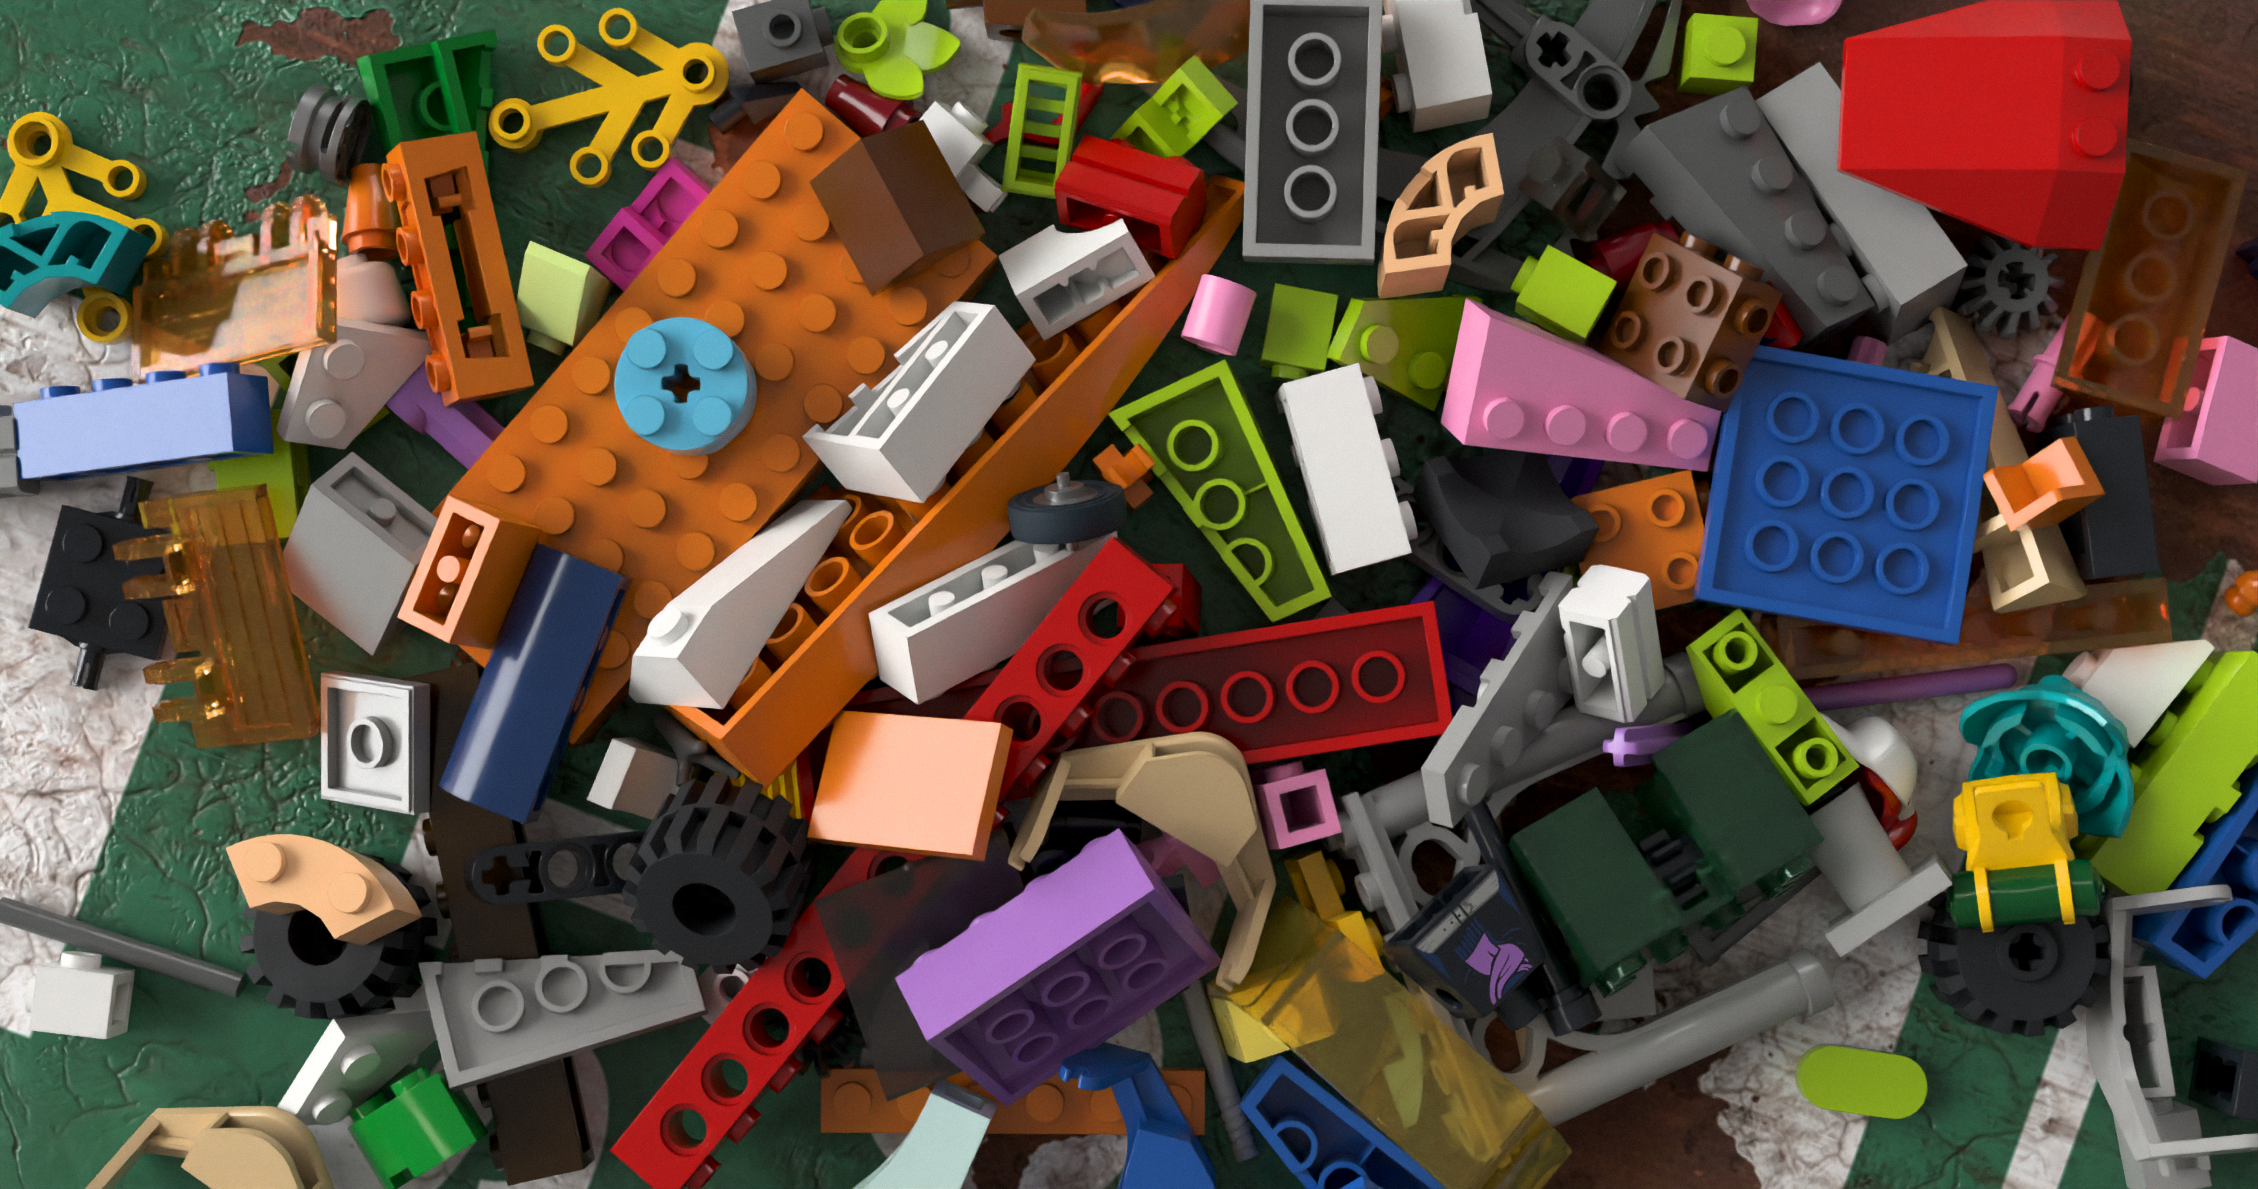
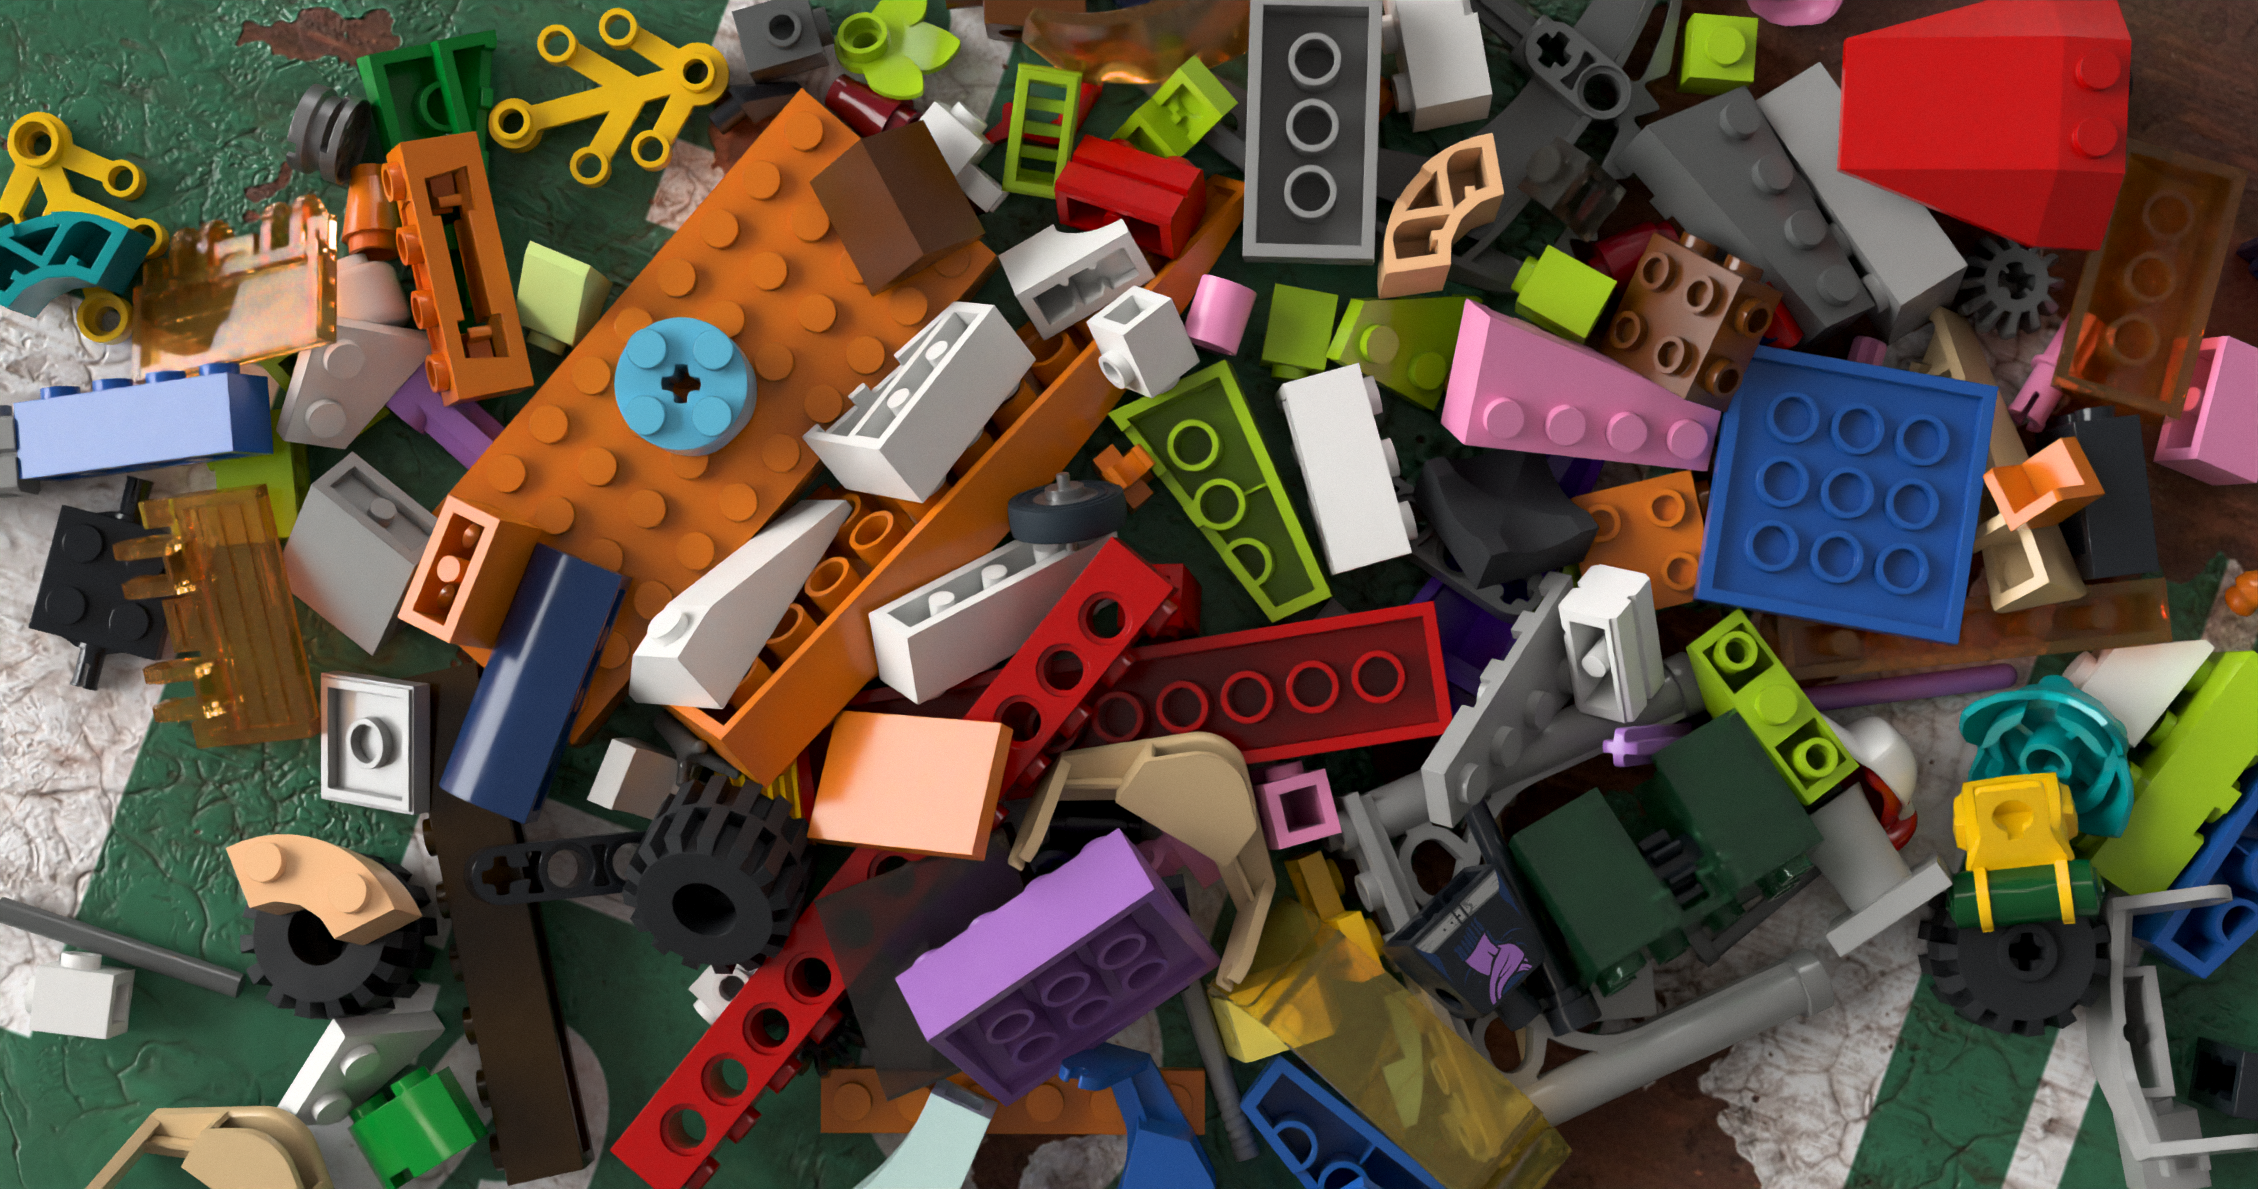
light grey wing [418,950,708,1091] -> none
dark pink slope [584,157,713,291] -> none
lime tile [1795,1044,1928,1119] -> none
none -> white brick [1086,285,1200,398]

